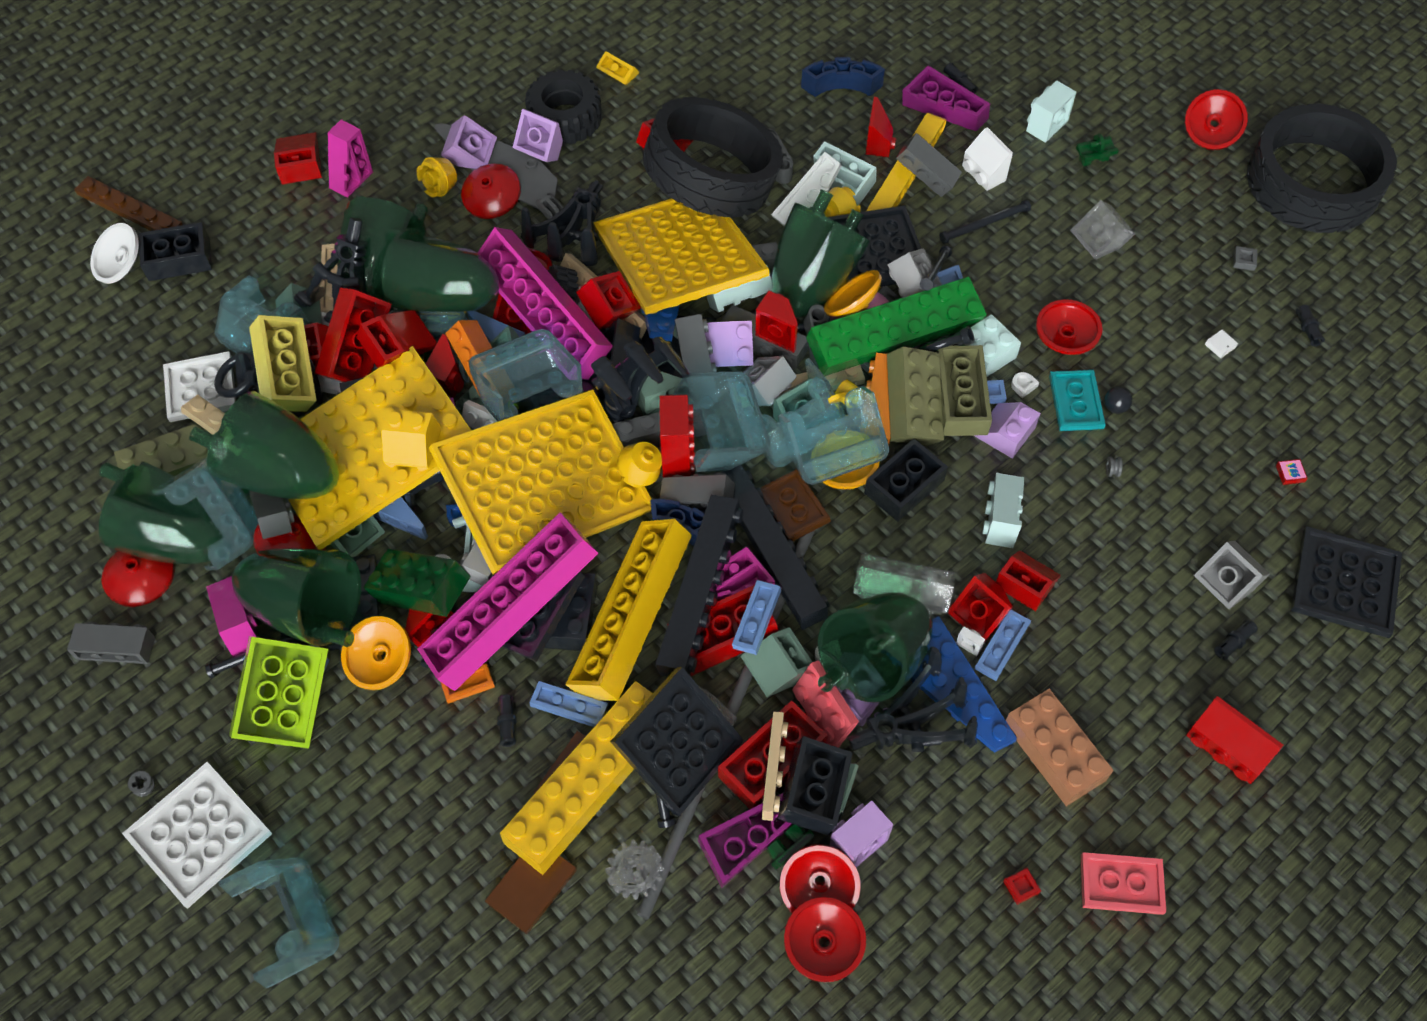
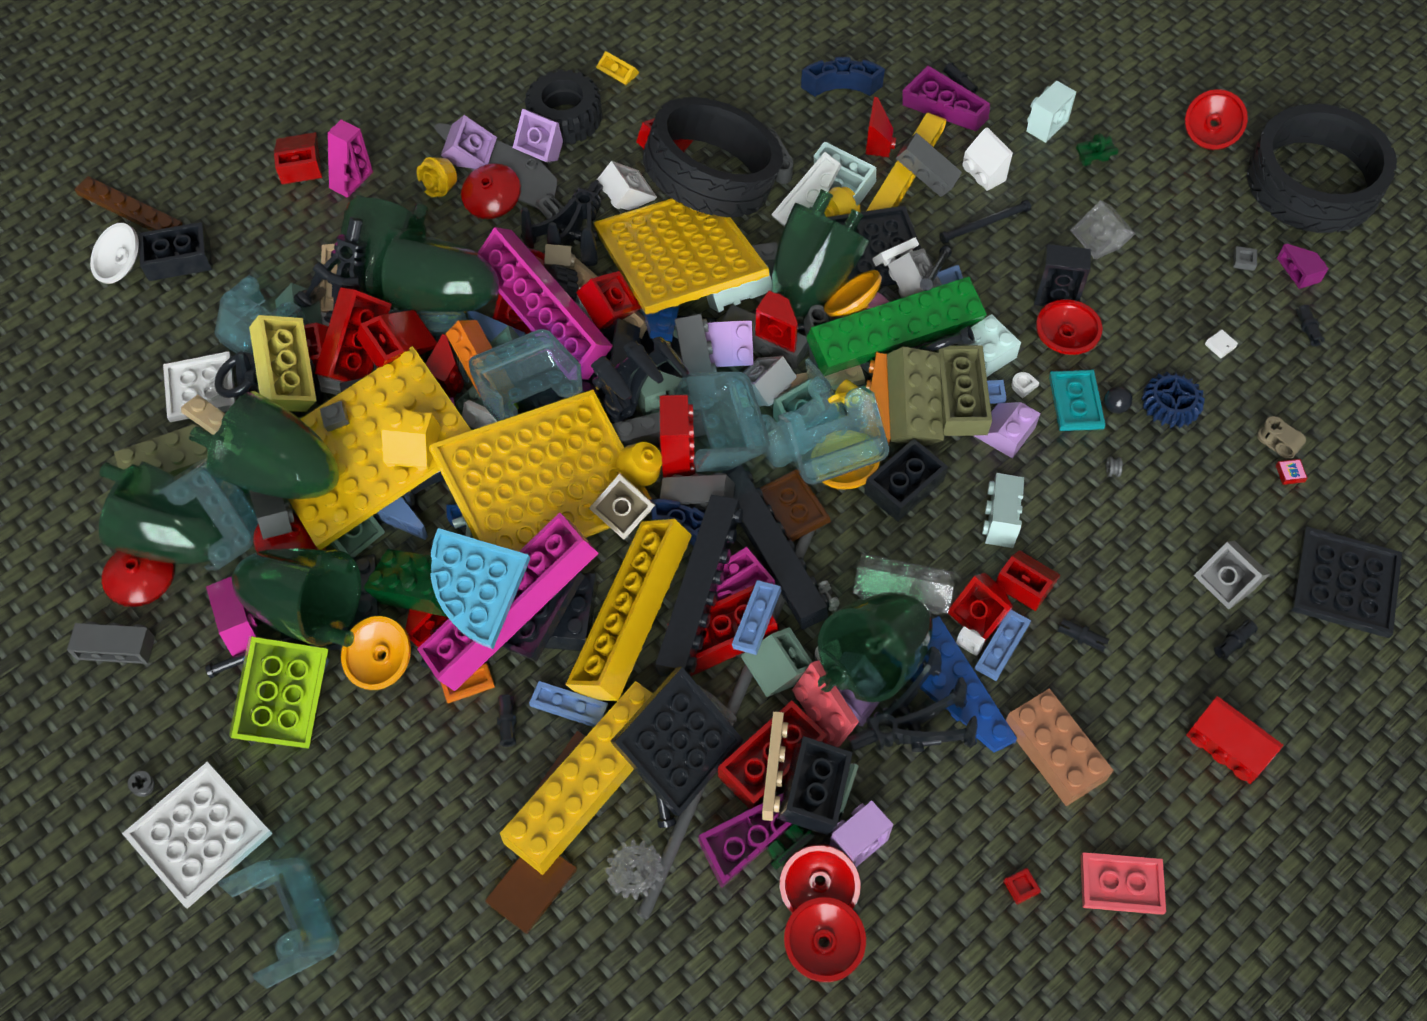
none -> dark grey plate [320,401,350,432]
none -> medium azure plate [430,528,531,649]
none -> dark tan brick [544,244,575,270]
none -> dark tan slope [589,473,655,539]
none -> white slope [597,161,657,211]
none -> light grey piece [818,581,840,611]
none -> white plate [872,237,919,266]
none -> black brick [1034,244,1091,306]
none -> black pin [1058,618,1110,653]
none -> dark blue gear [1142,371,1205,429]
none -> dark tan piece [1257,416,1306,459]
none -> magenta slope [1277,244,1329,289]

